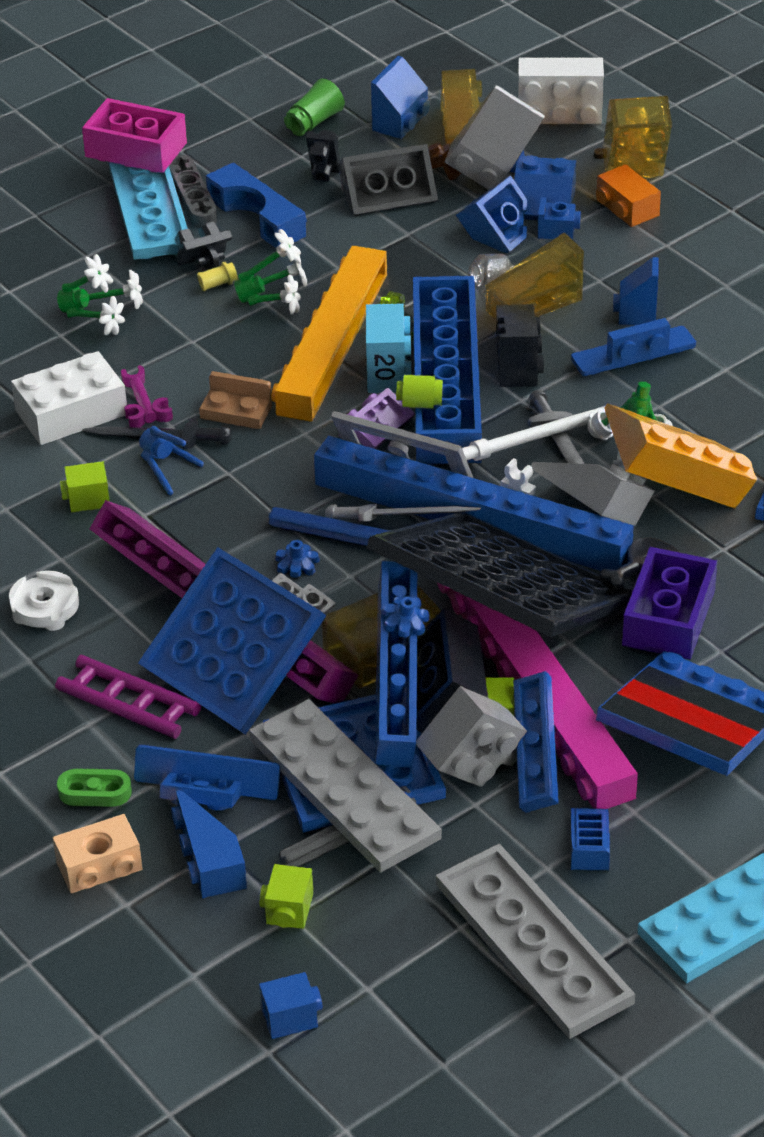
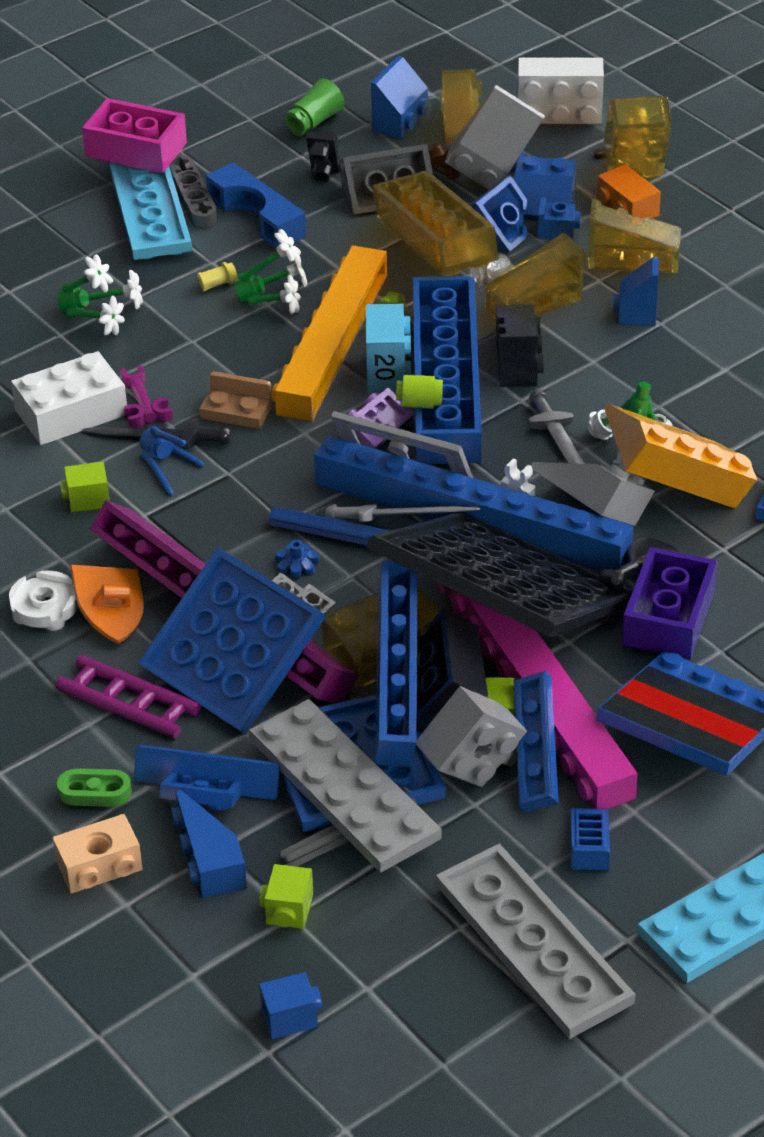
black hips [174,222,233,270] -> none
blue plant [382,596,429,637] -> none
white bar [462,406,605,461] -> none
blue bracket [571,318,696,376] -> none
none -> orange shield [70,565,144,644]
none -> clear yellow brick [373,170,499,276]
none -> clear yellow wedge [588,199,681,273]

